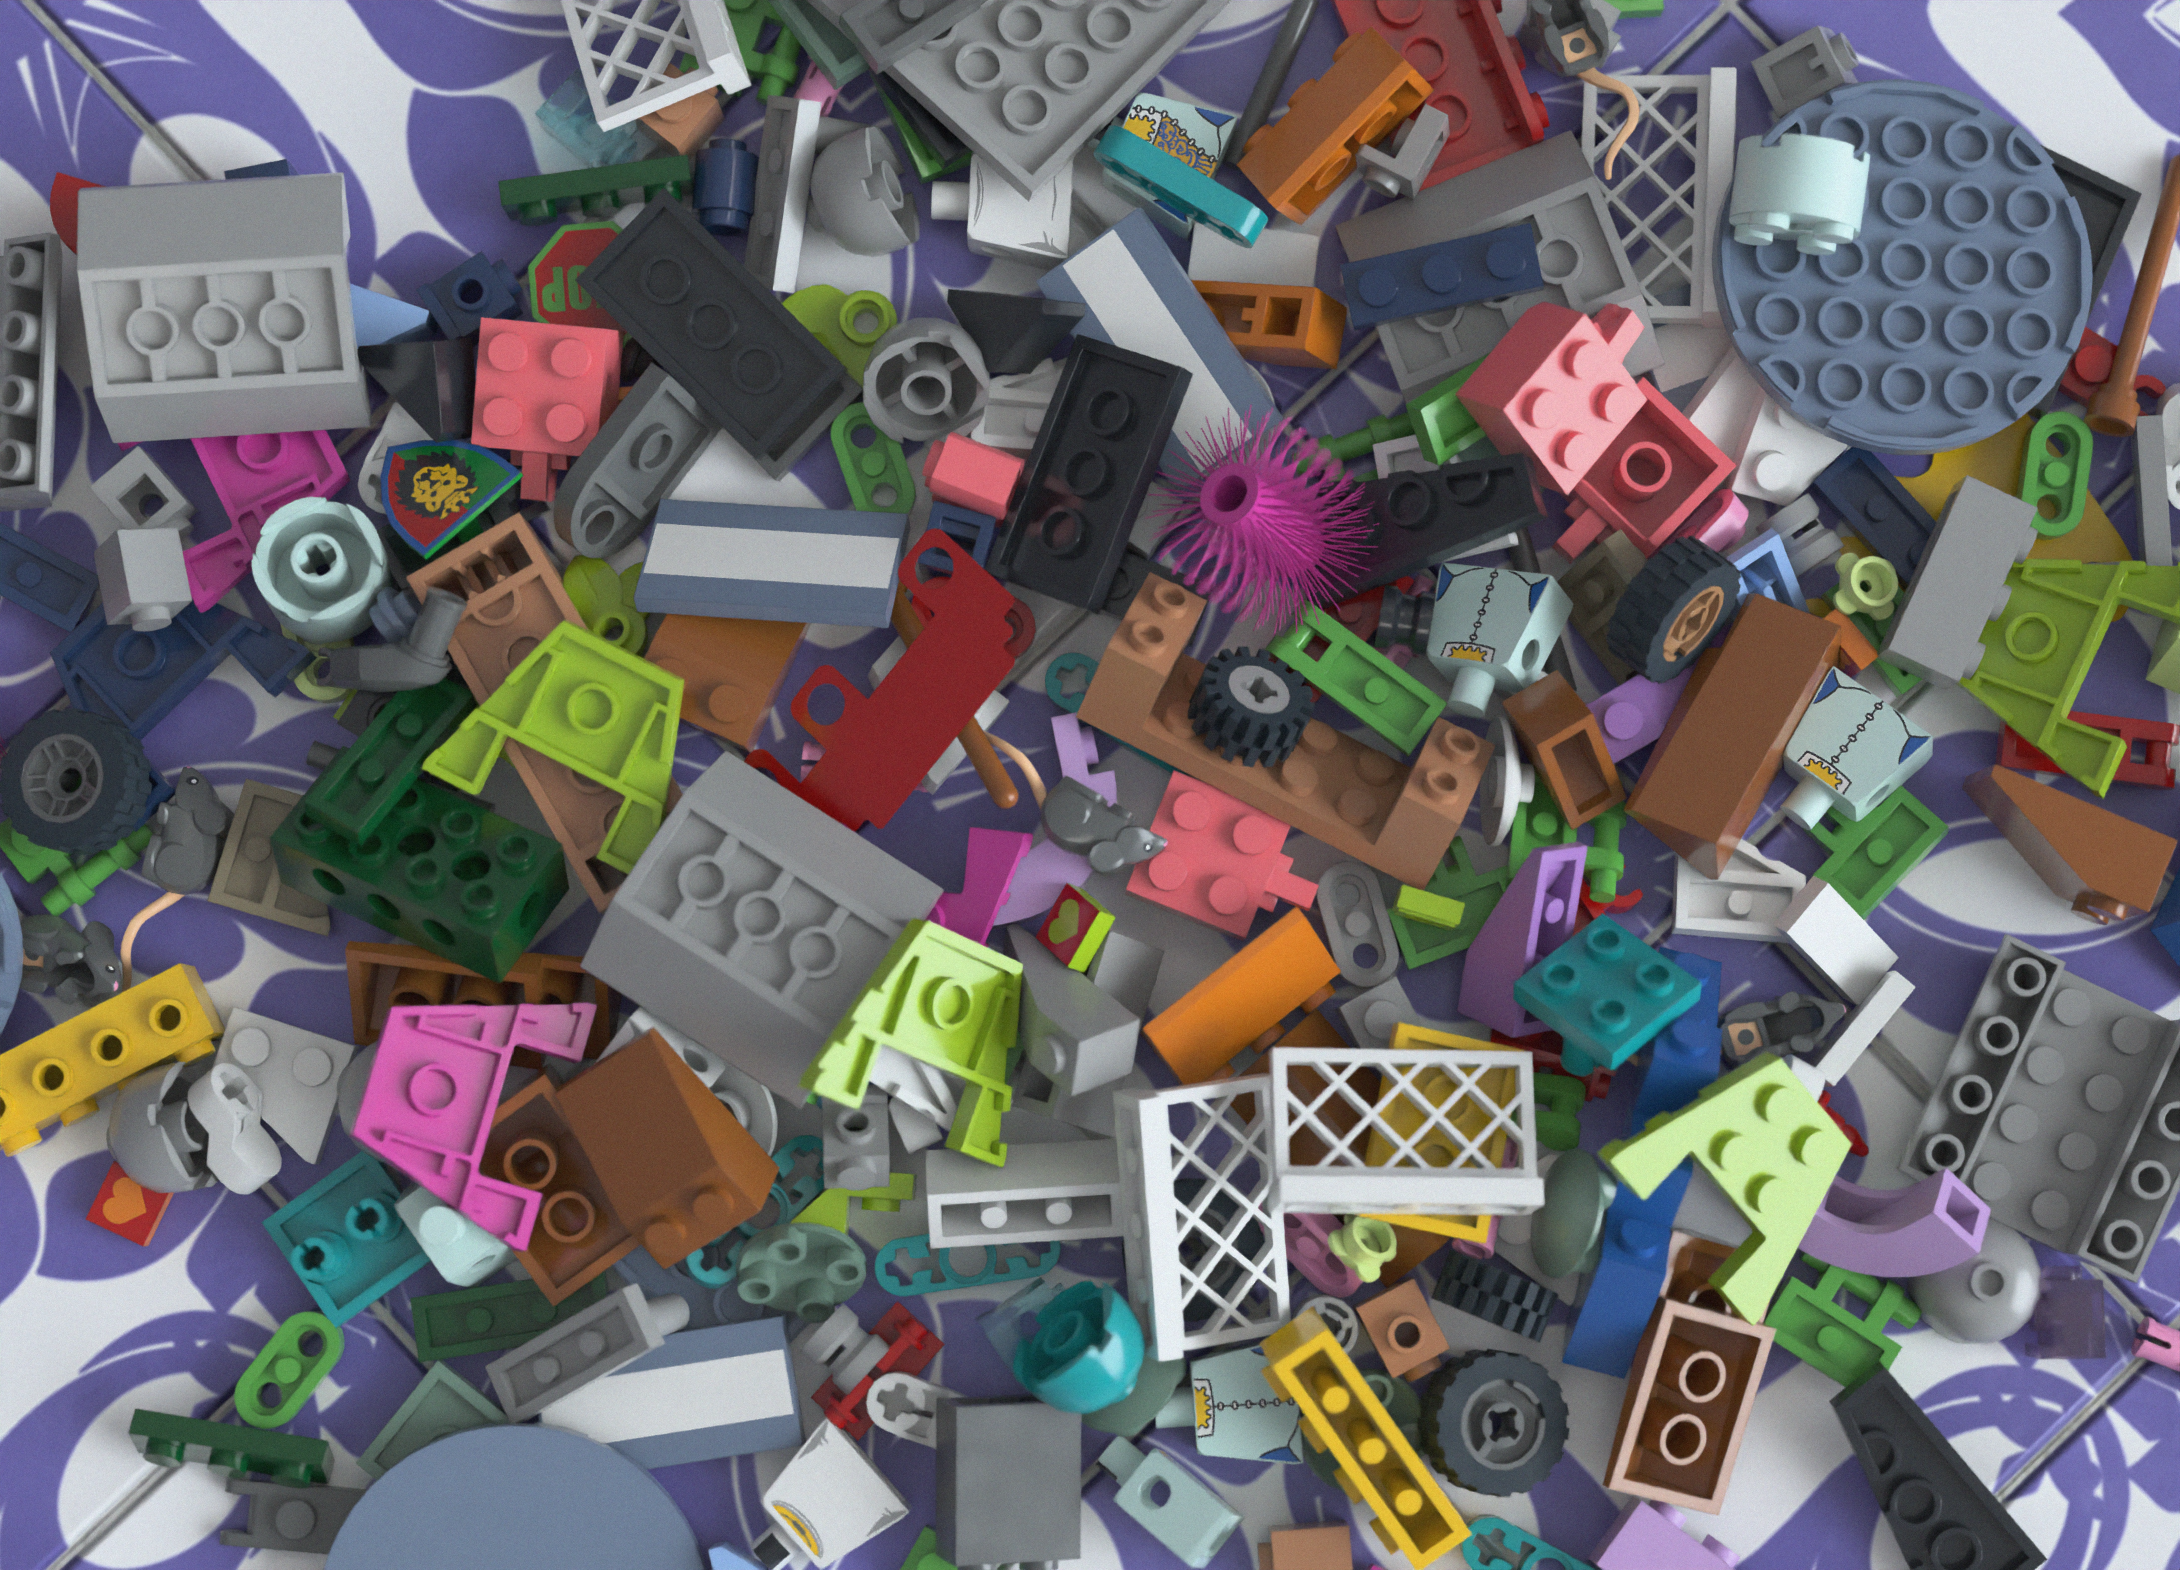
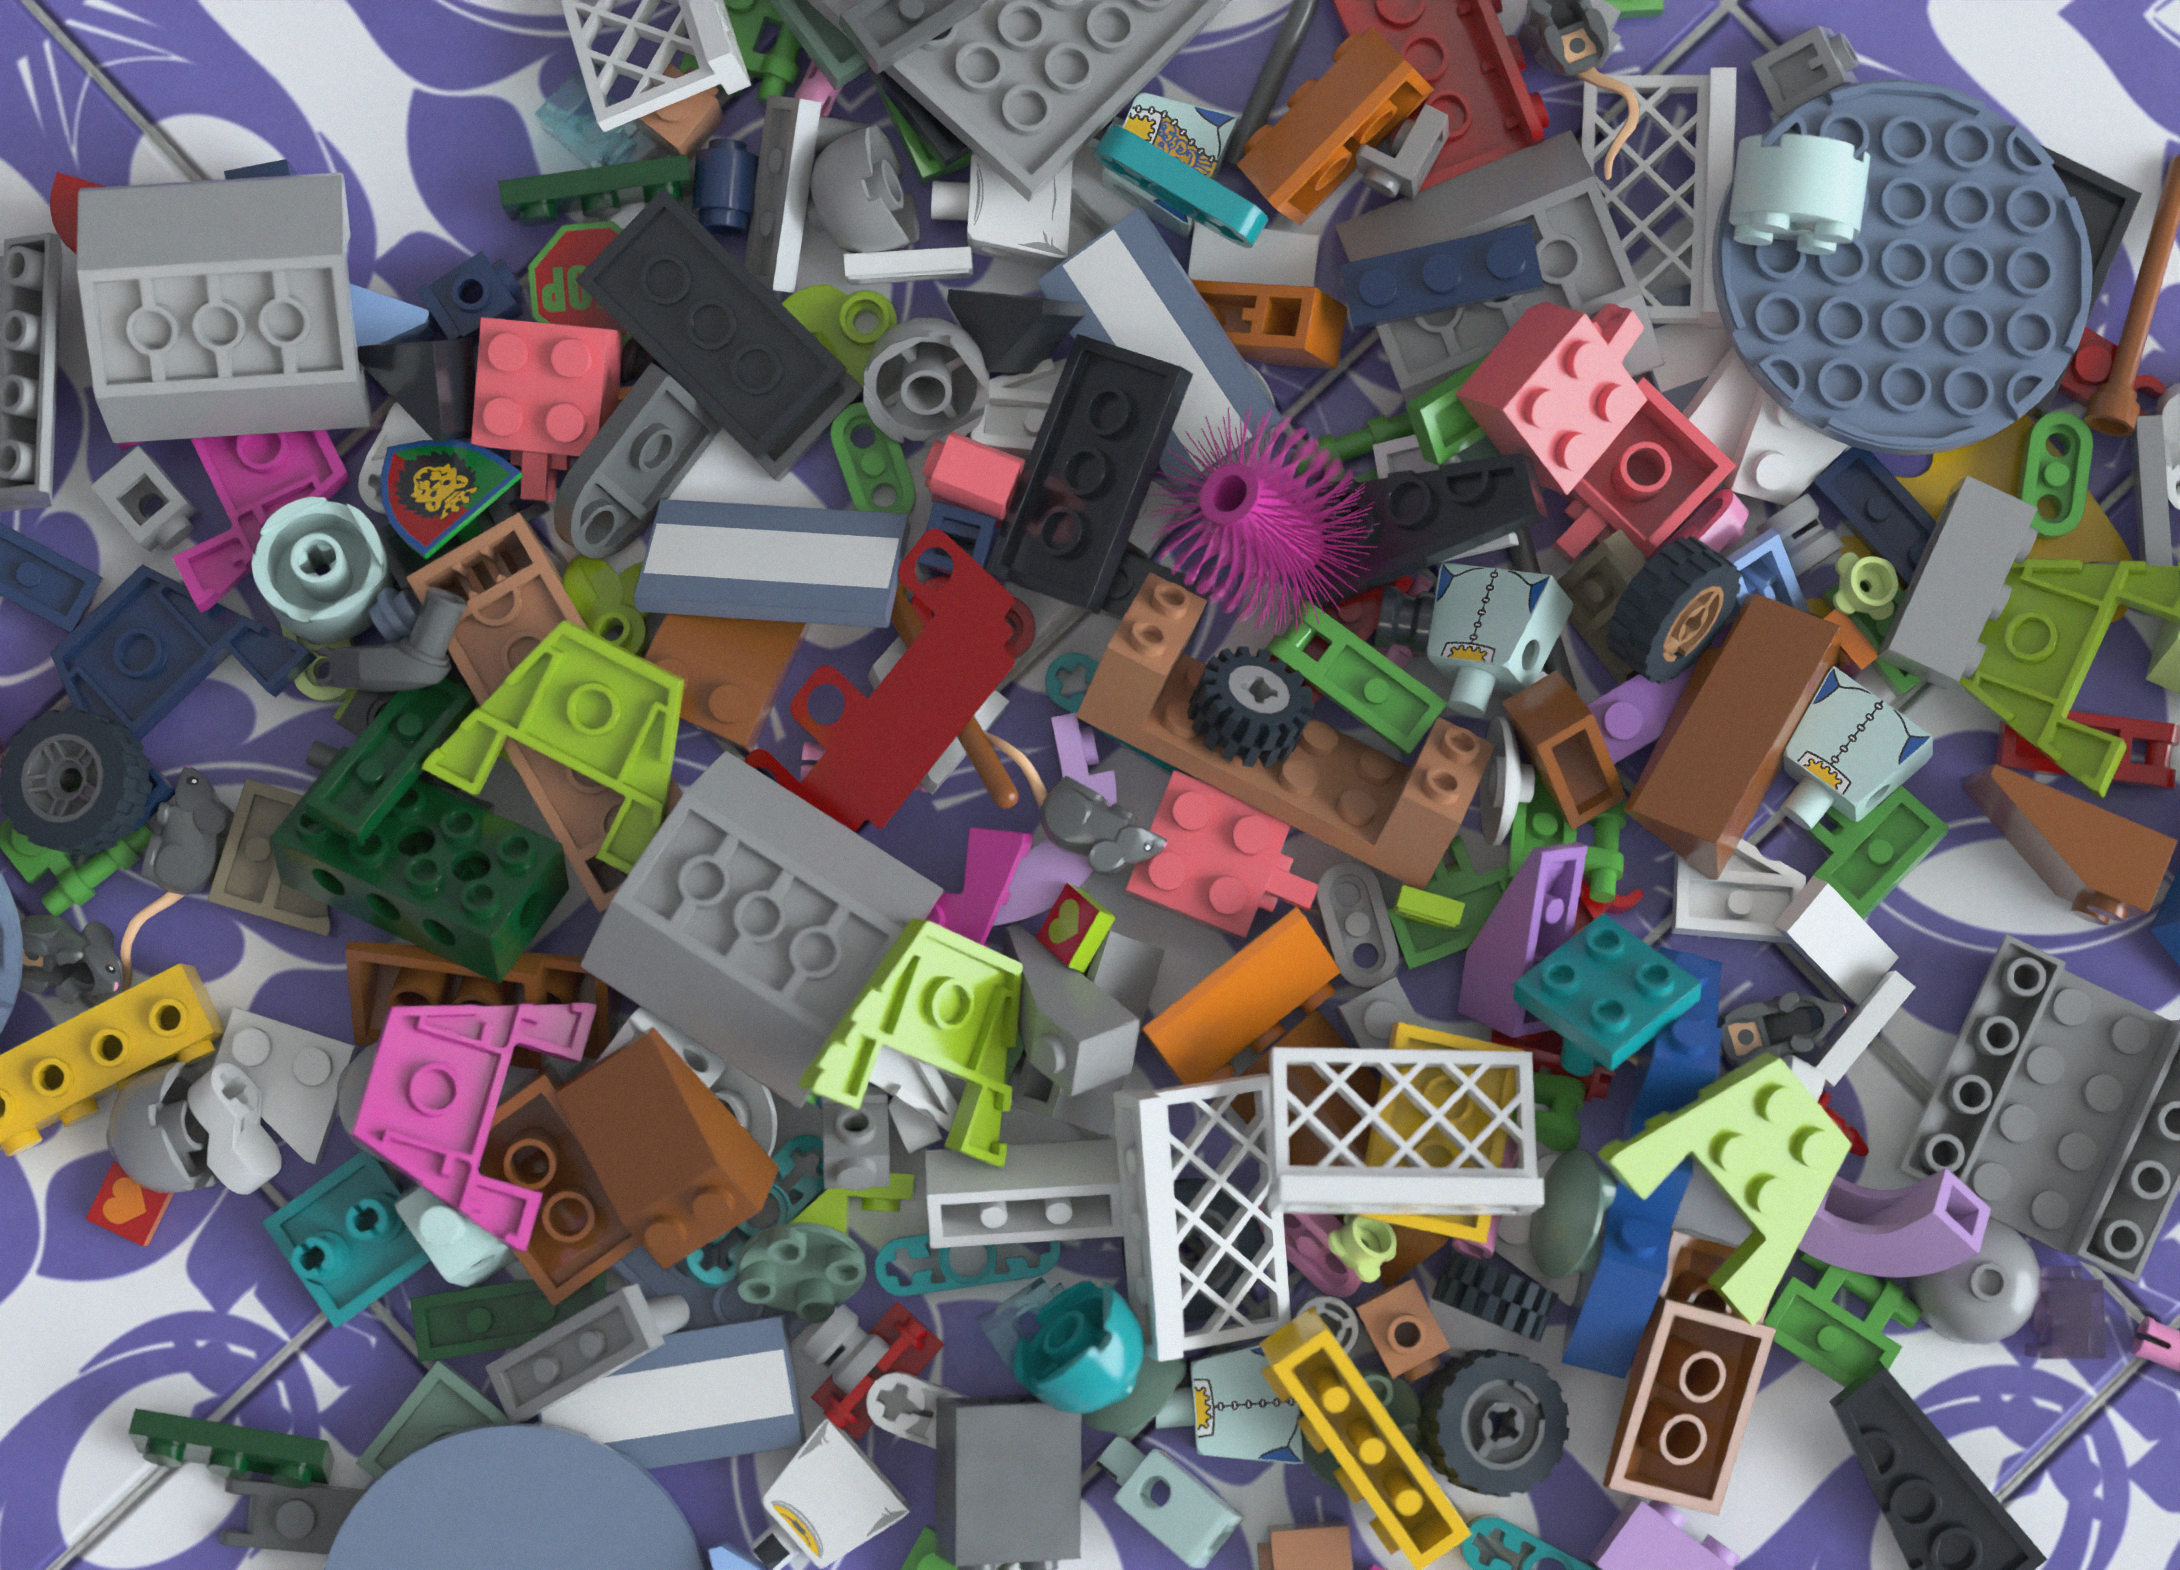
light grey brick [93,528,192,632] -> none
bright green plate [234,1311,345,1429] -> none
none -> white tile [844,247,973,285]

